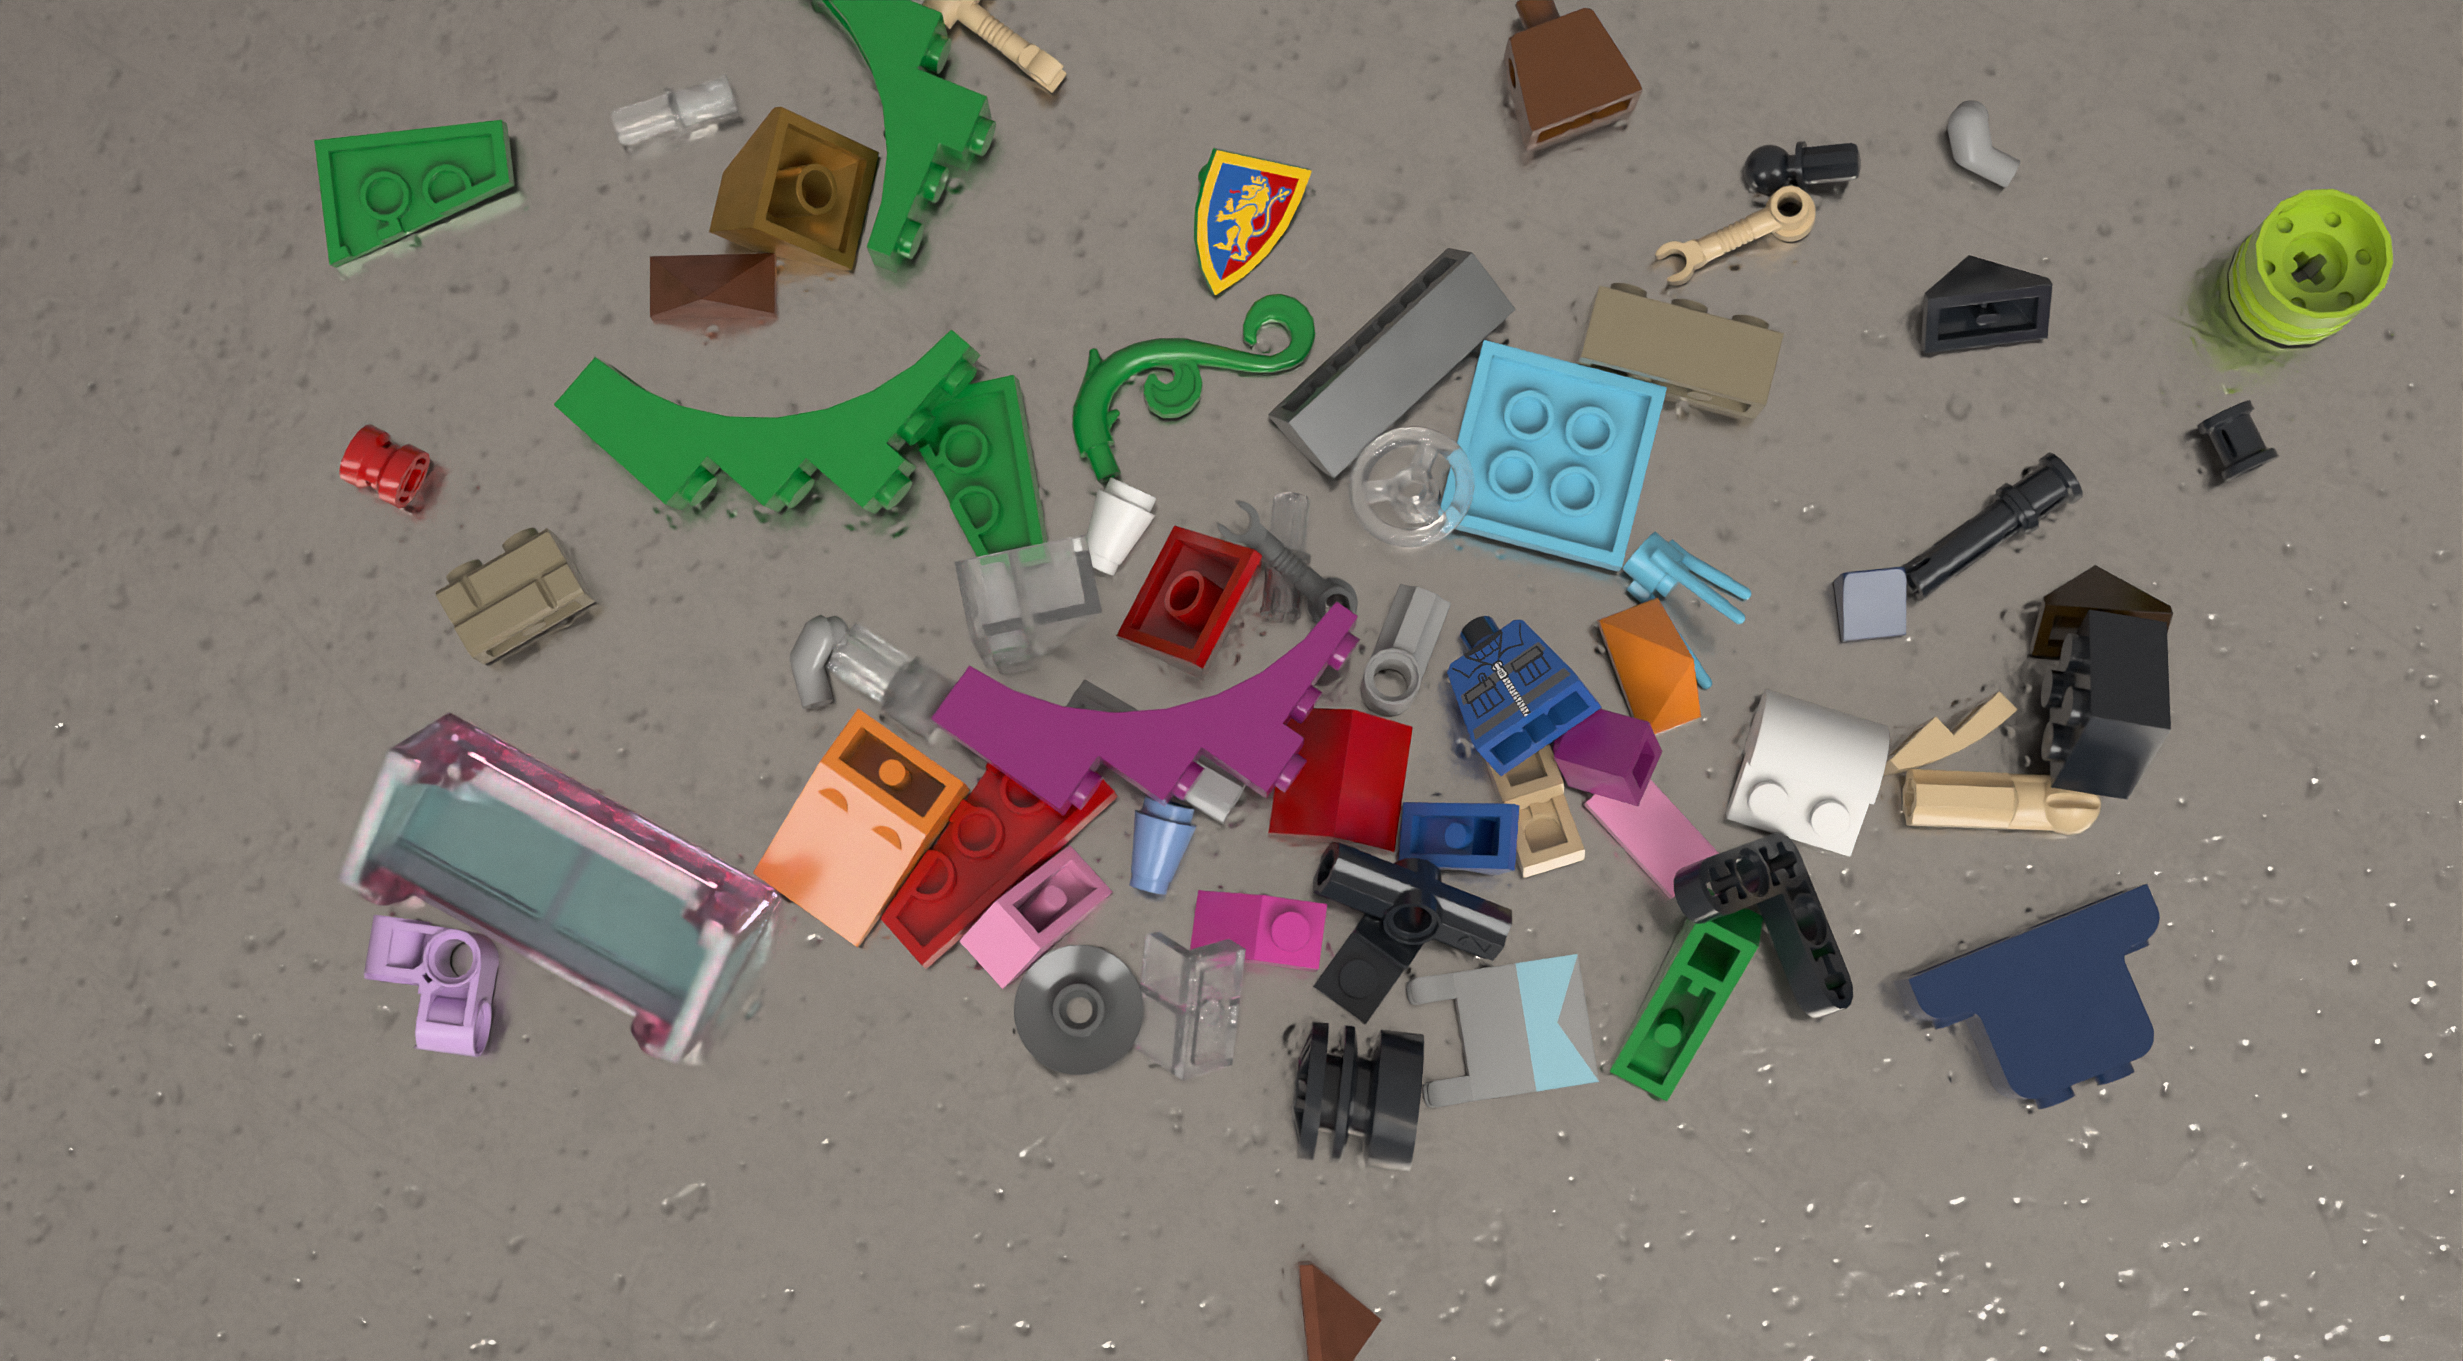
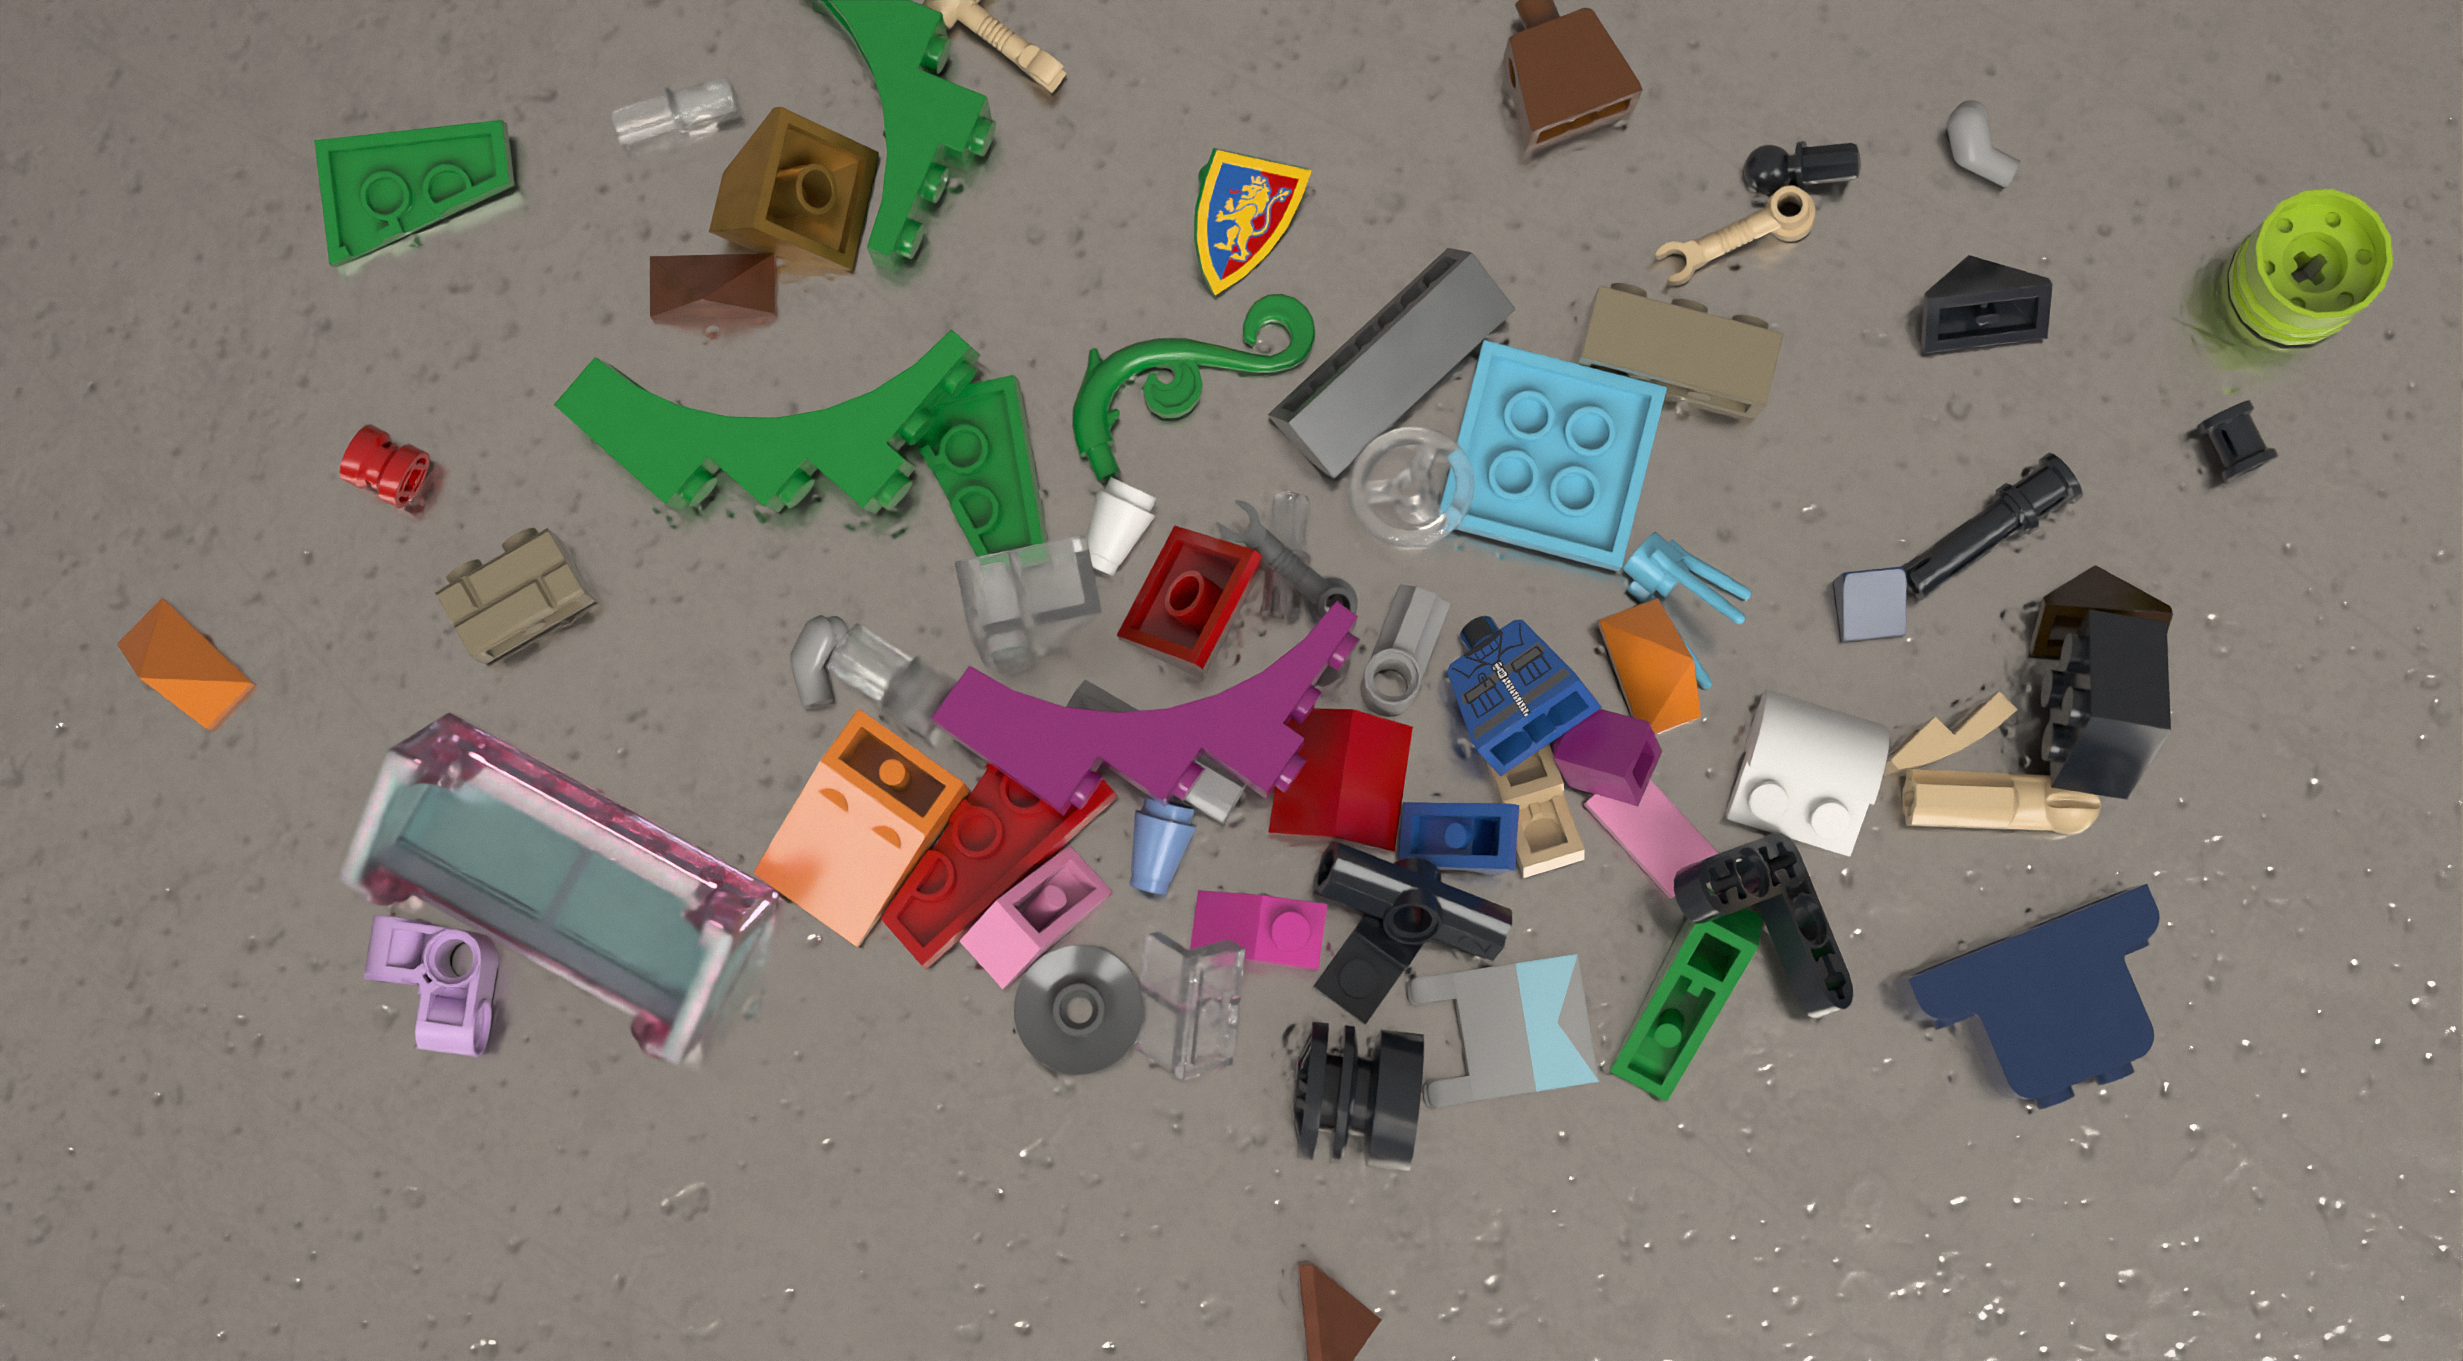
none -> orange slope [117,598,255,731]

